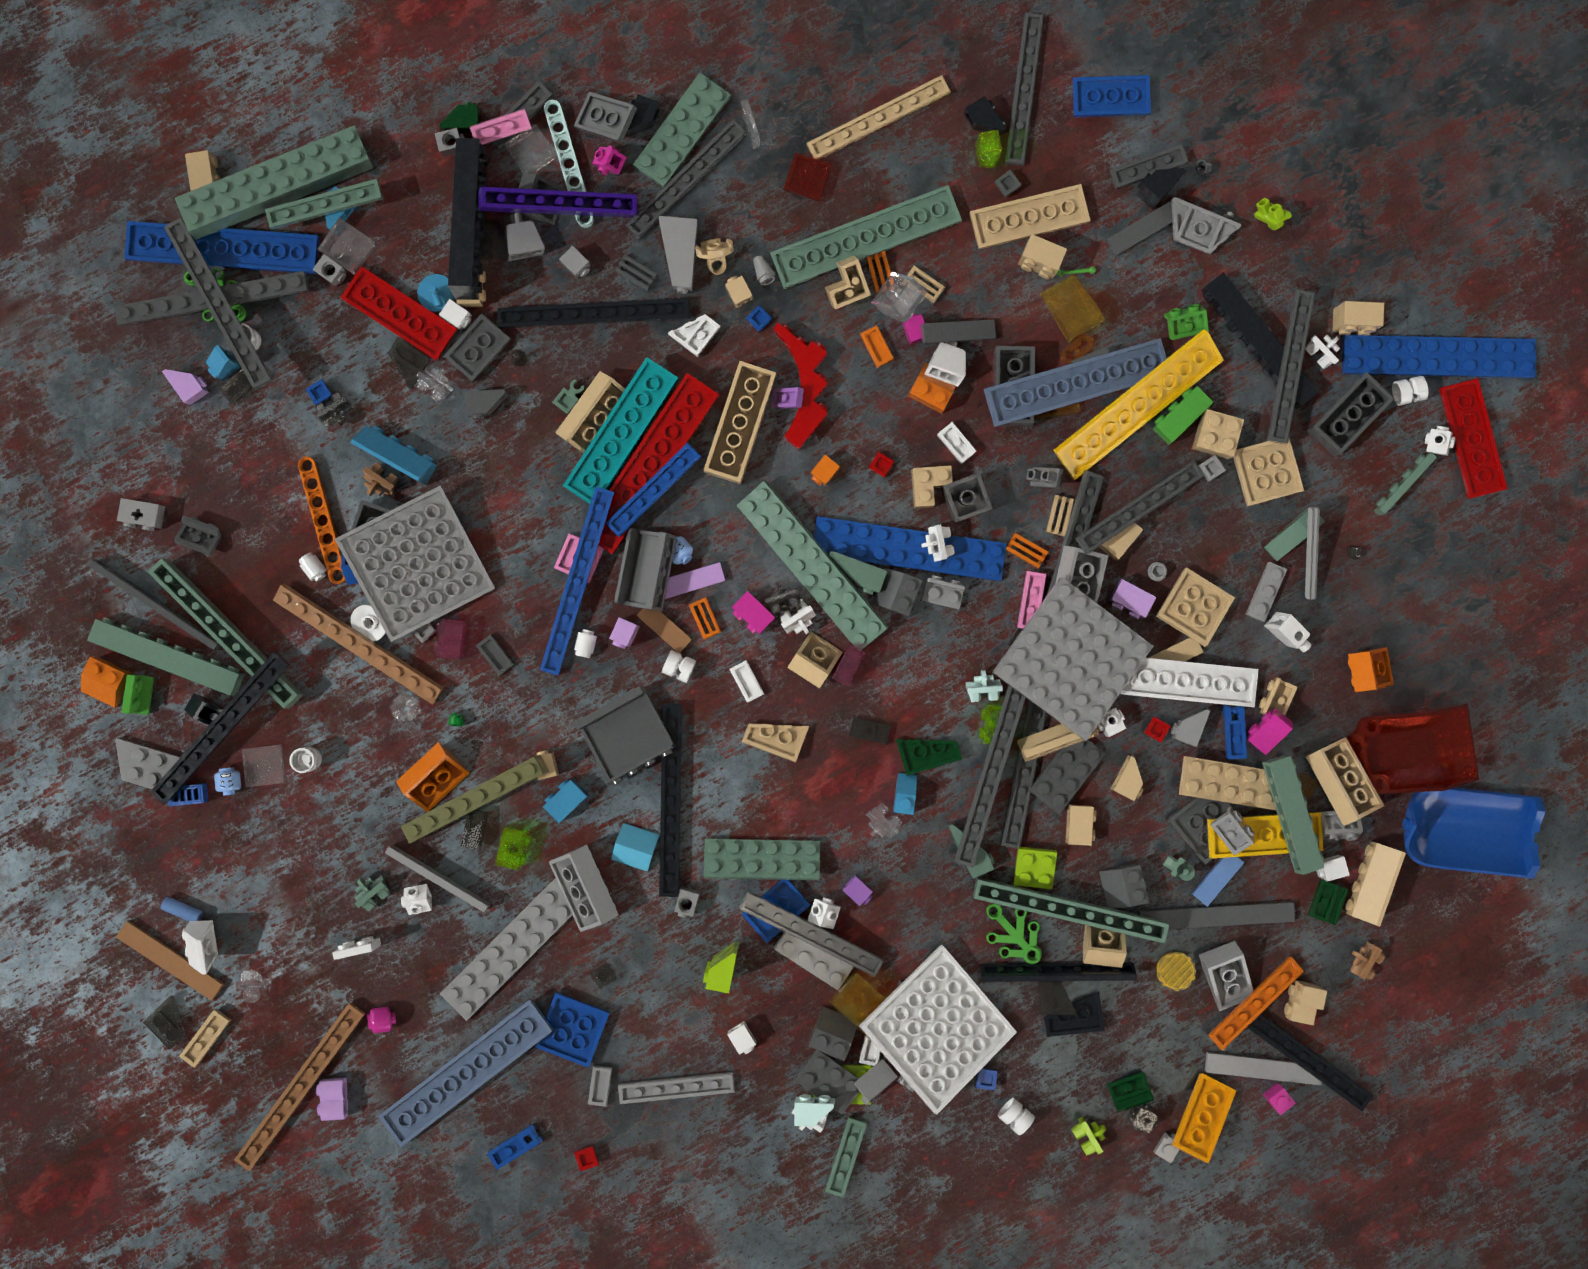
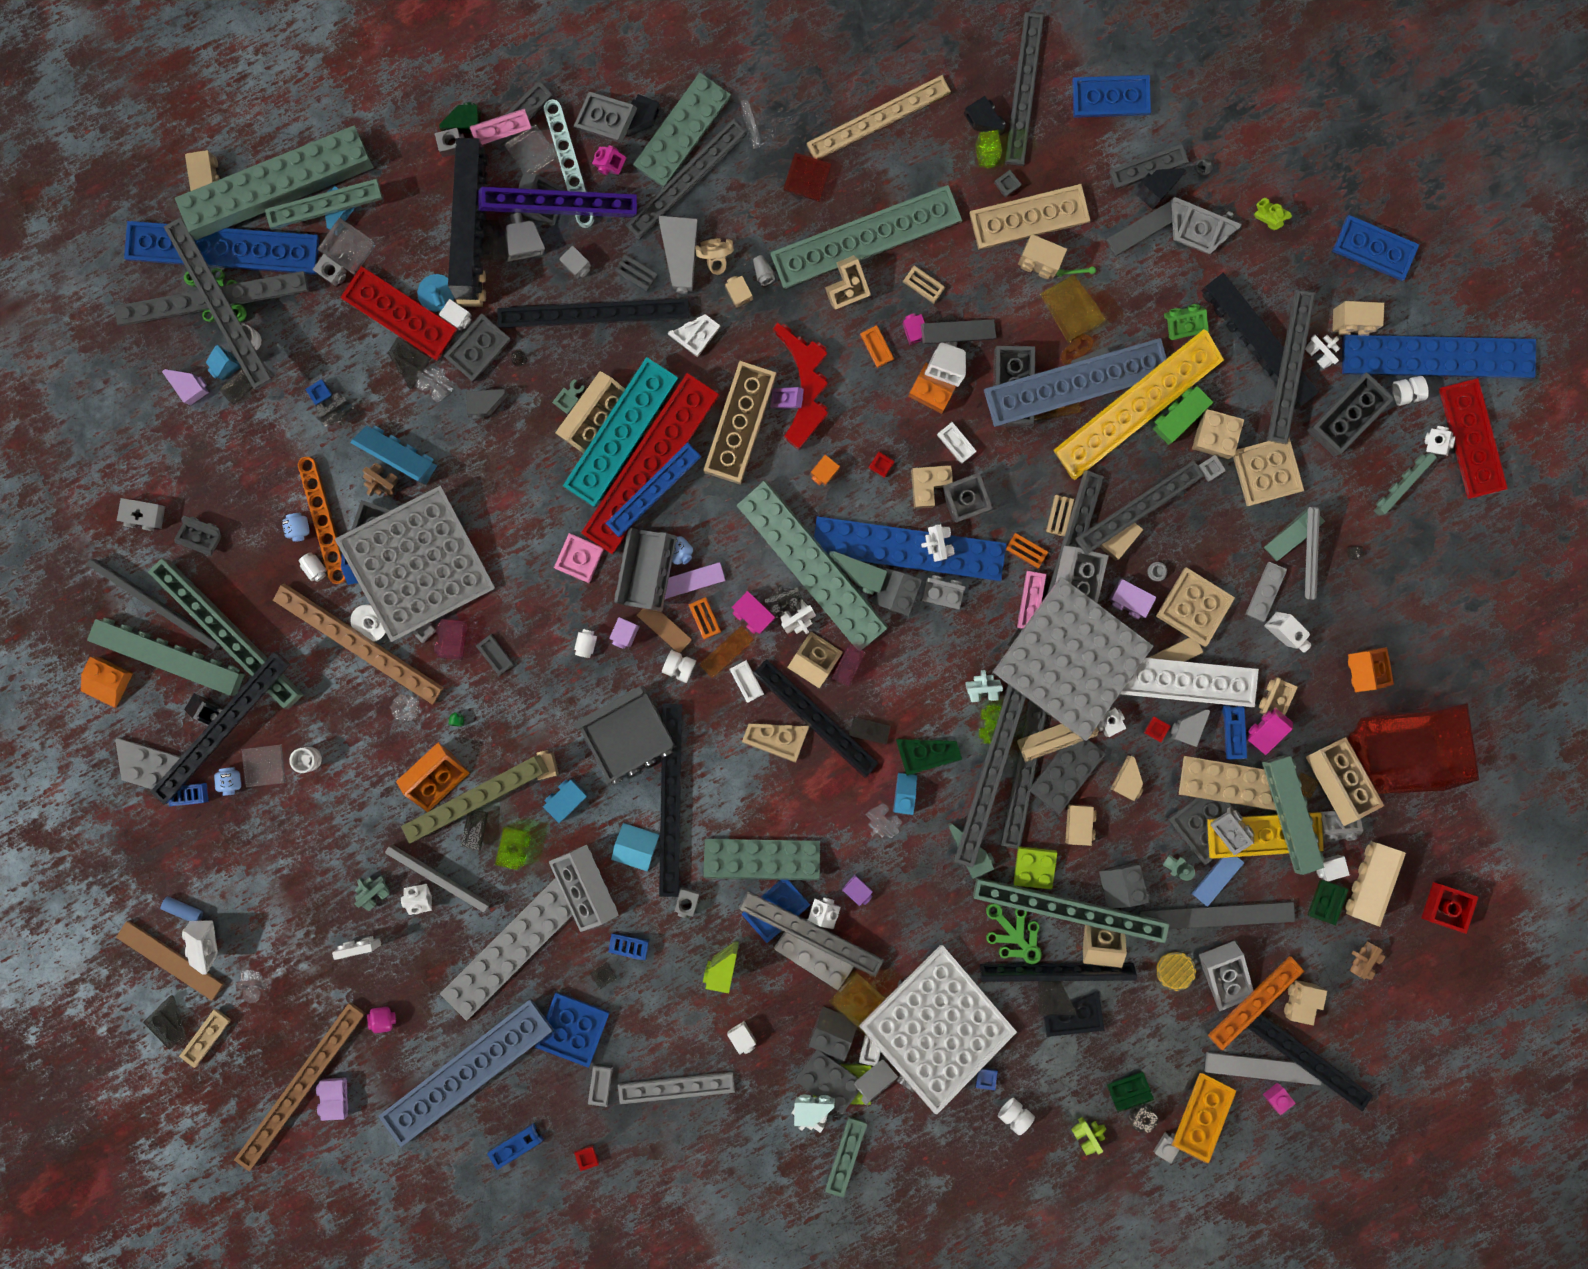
bright green bracket [121,674,154,715] -> none
blue plate [540,486,614,676] -> none
blue tile [746,305,773,332] -> none
orange tile [867,251,895,294] -> none
clear brick [871,272,927,323] -> none
flat silver hips [1027,467,1063,489] -> none
blue panel [1402,786,1546,879] -> none
none -> light blue head [282,513,310,542]
none -> blue slope [608,933,649,960]
none -> clear orange tile [699,626,754,678]
none -> black tile [753,659,879,778]
none -> blue plate [1332,215,1419,281]
none -> red brick [1421,882,1478,934]

